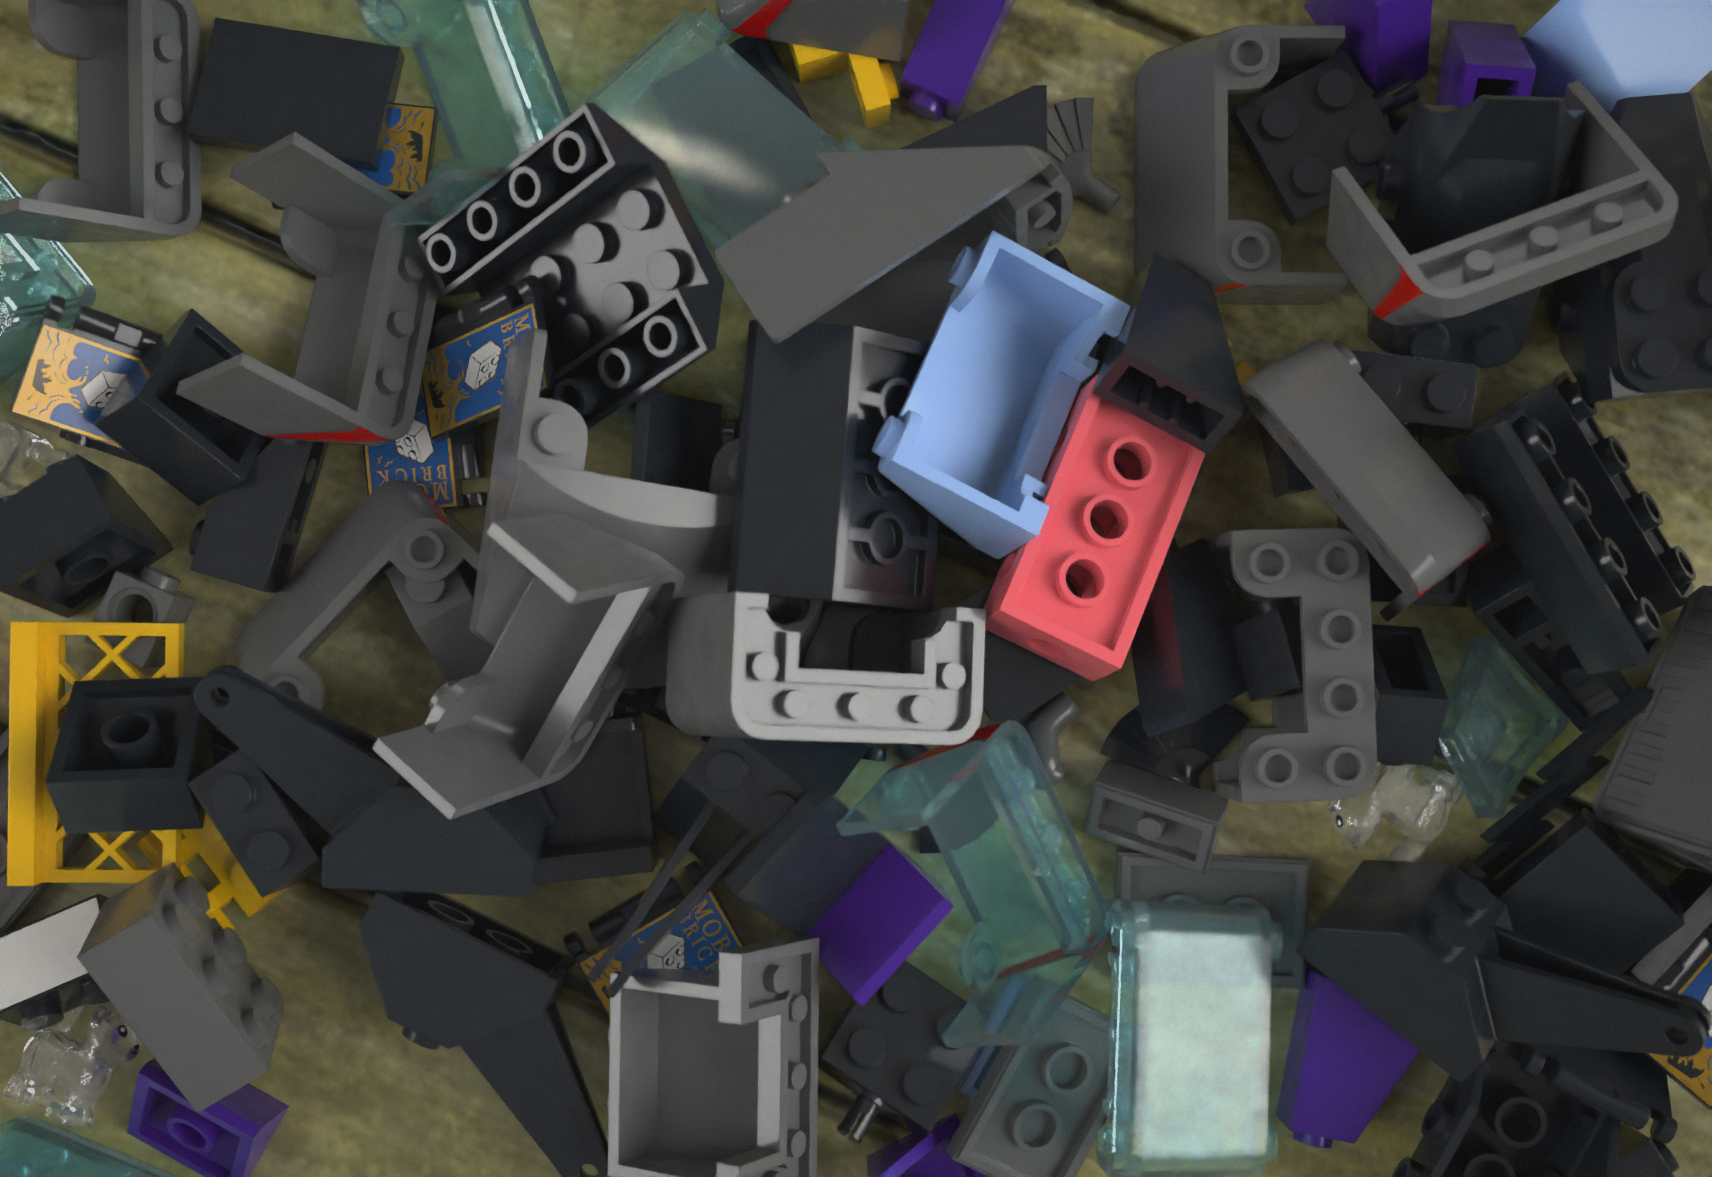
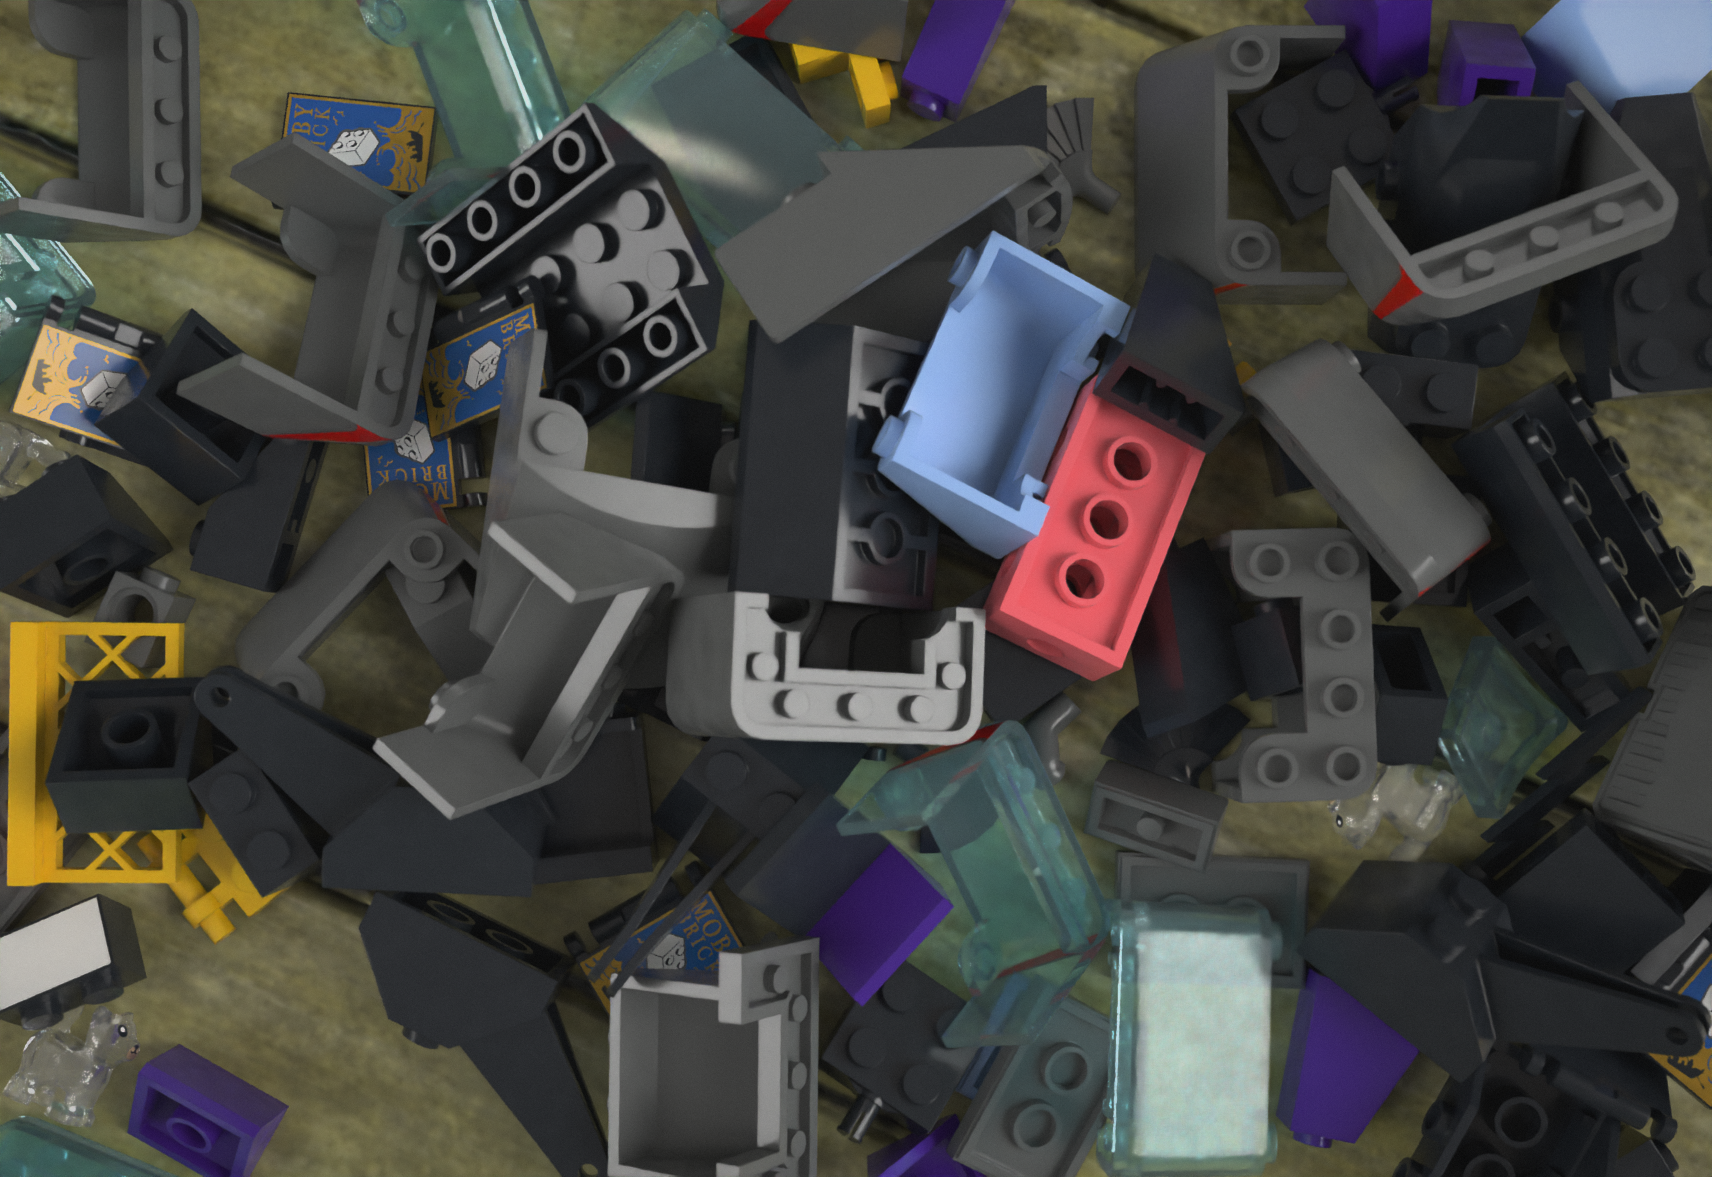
dark grey piece [77,862,284,1113] -> none
black tile [186,18,405,172] -> none

